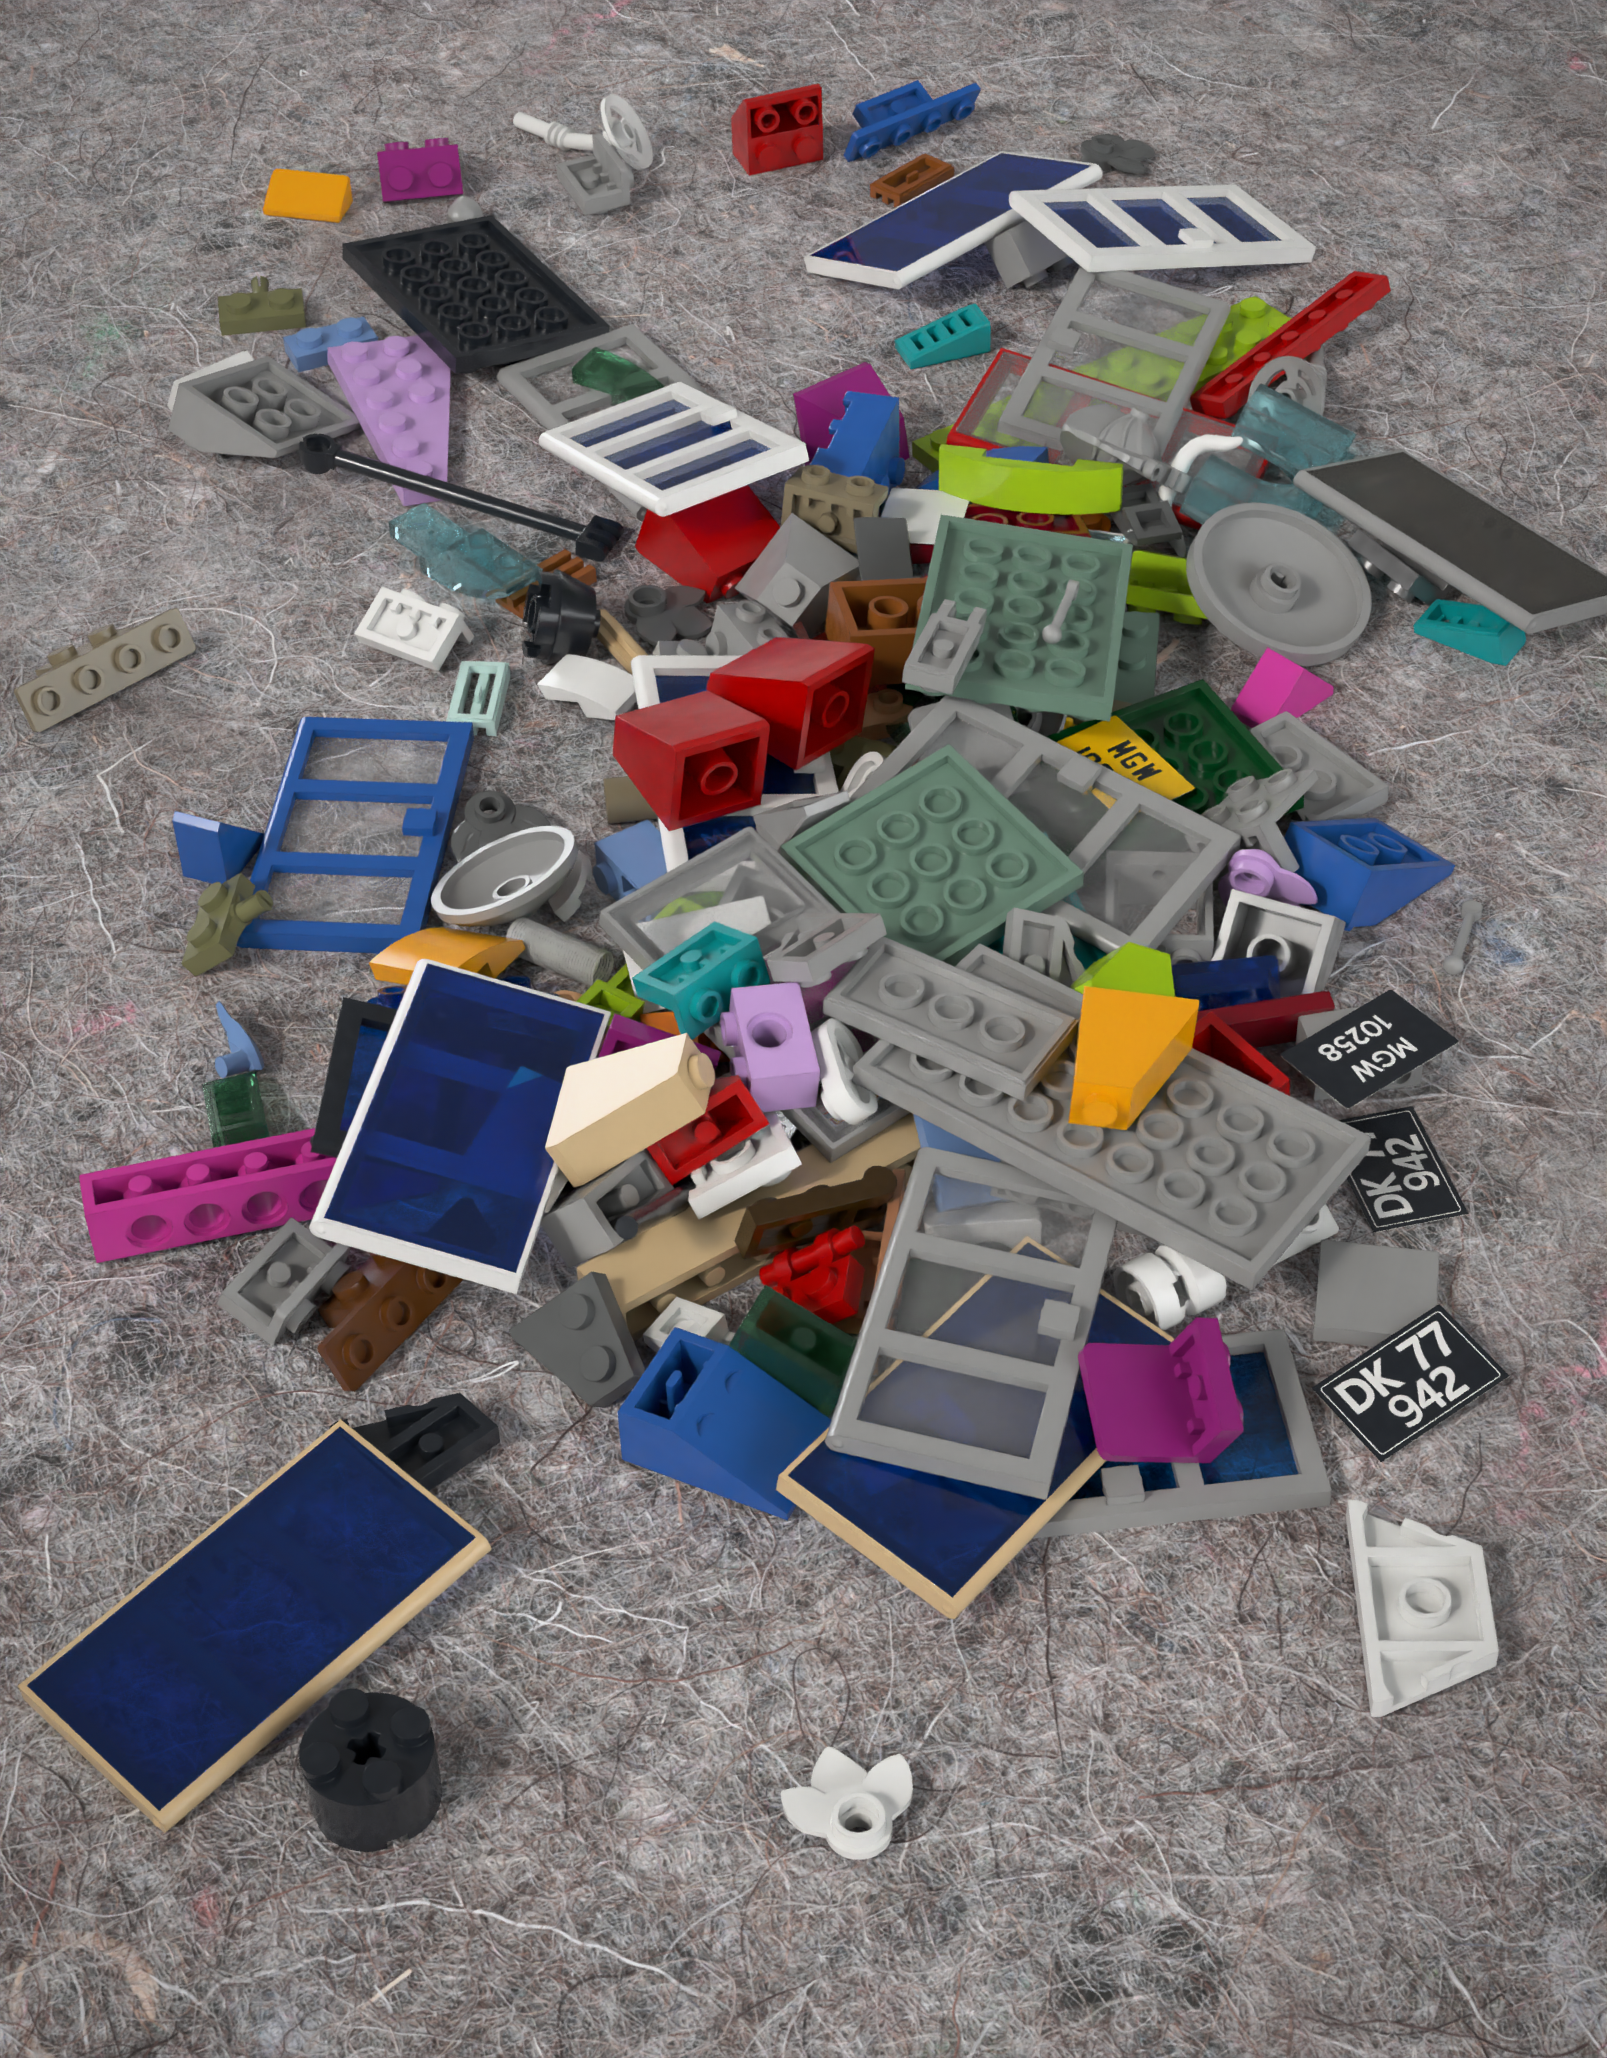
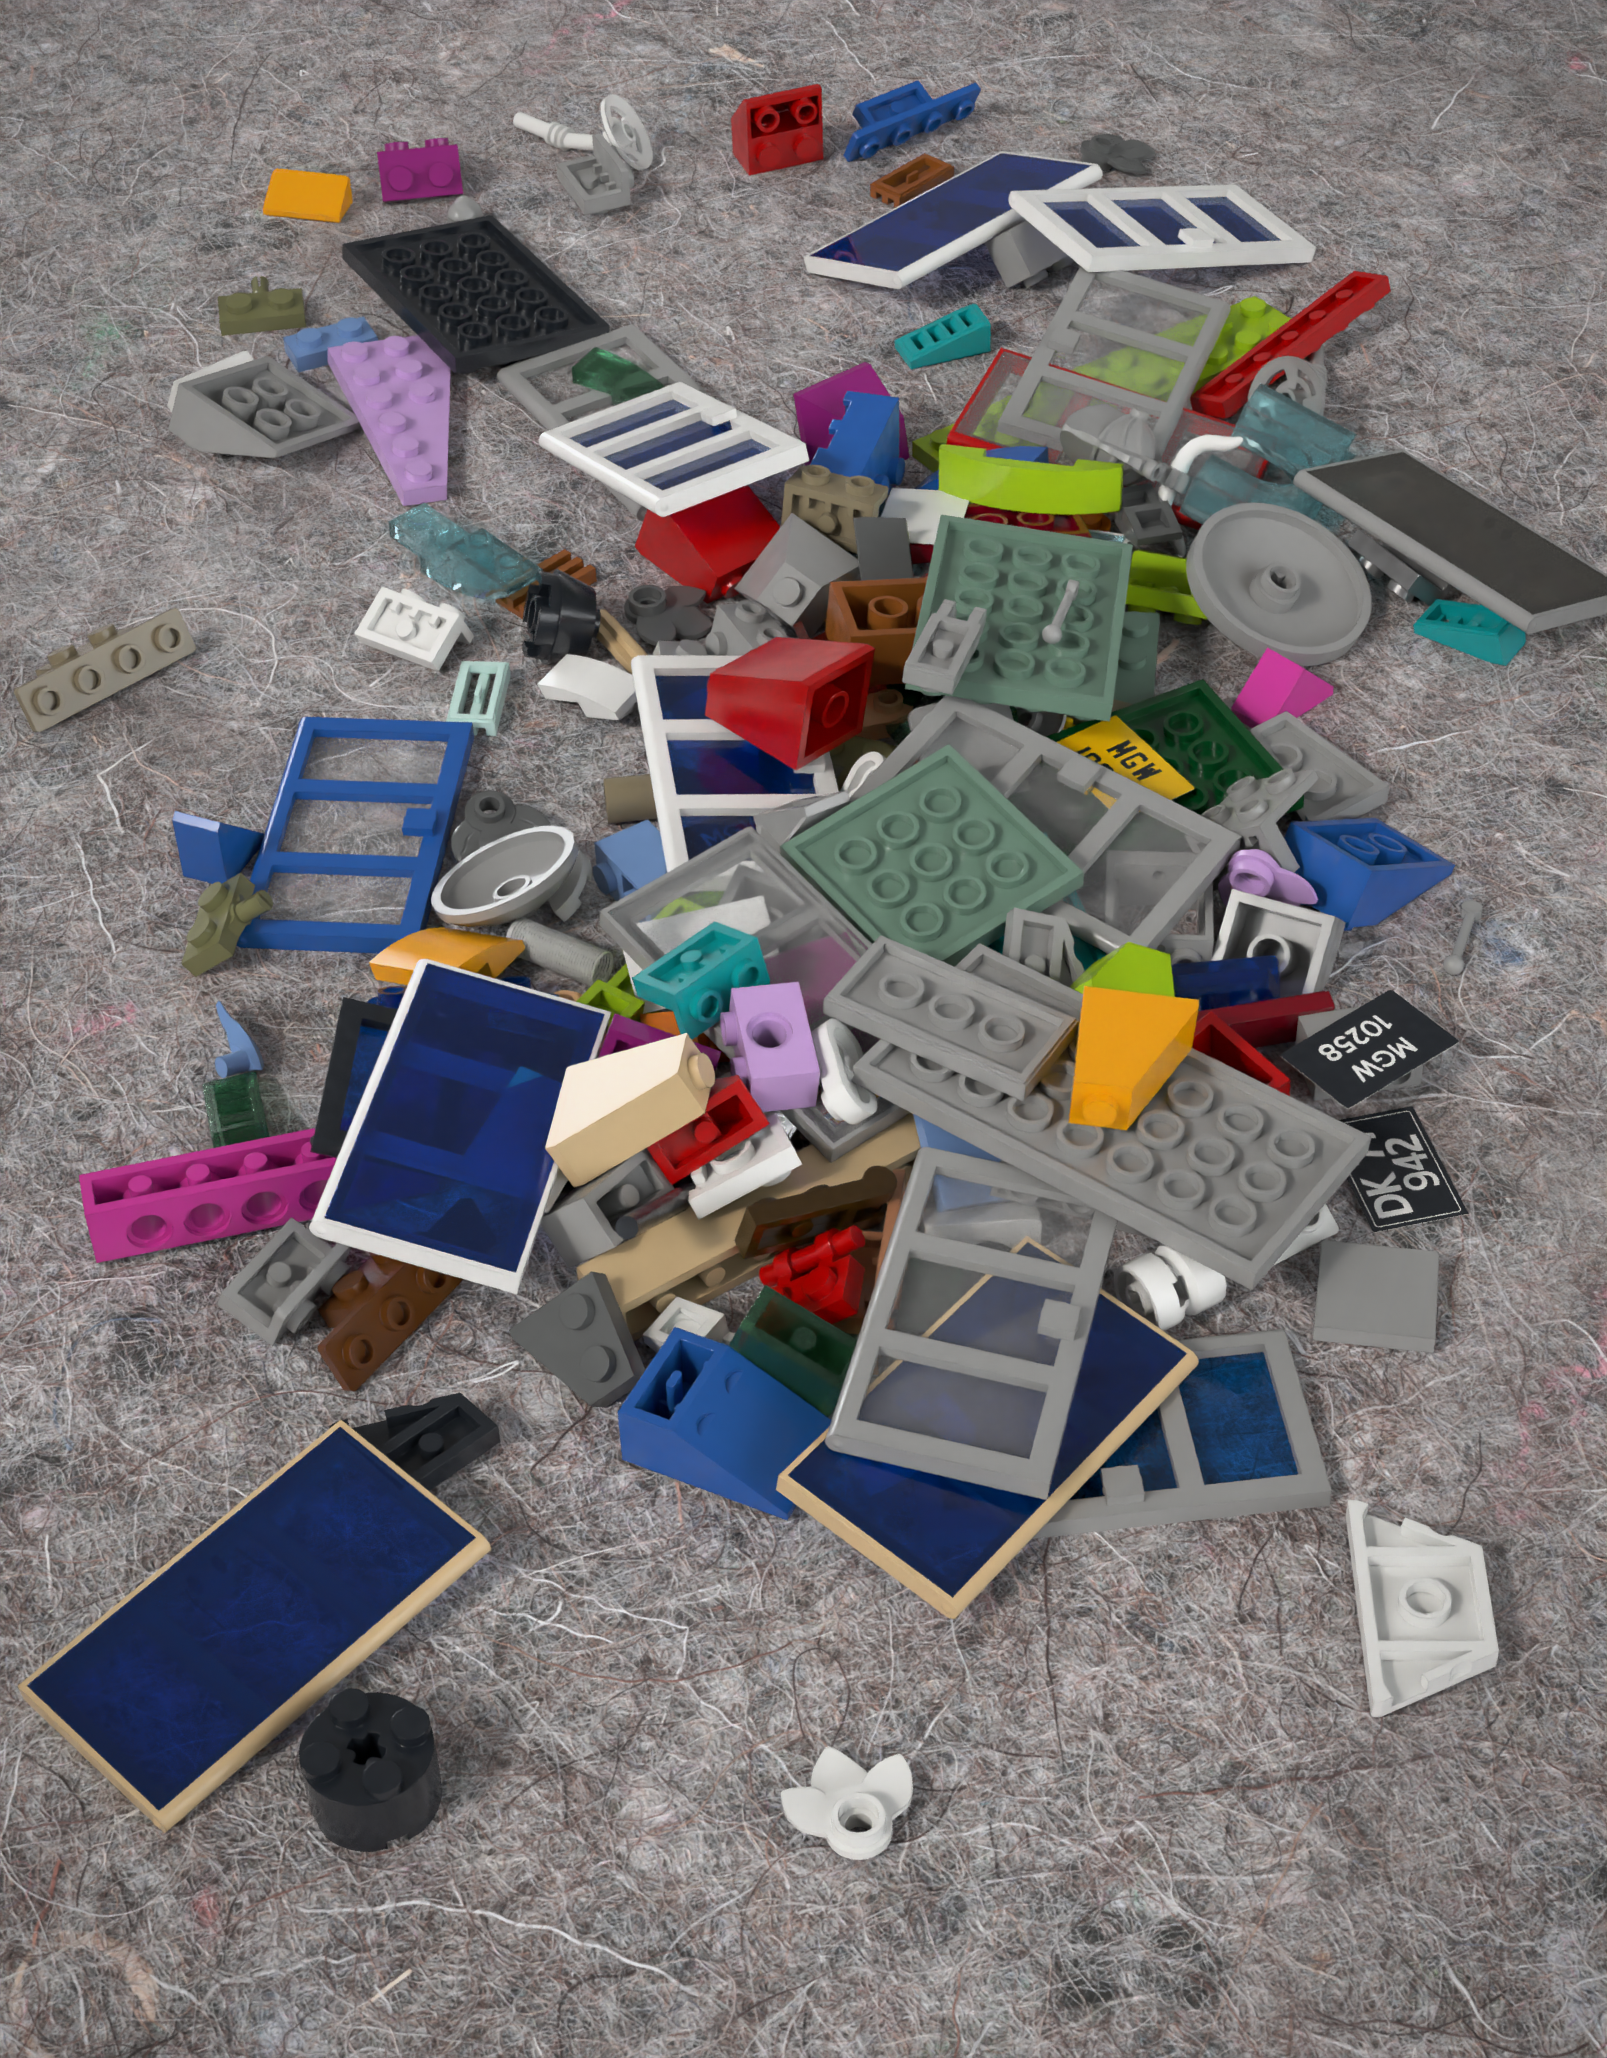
black hinge [299,433,624,562] -> none
red slope [613,691,770,831] -> none
light grey wing [767,913,887,987] -> none
magenta bracket [1078,1317,1244,1463] -> none
black sticker [1312,1304,1509,1463] -> none

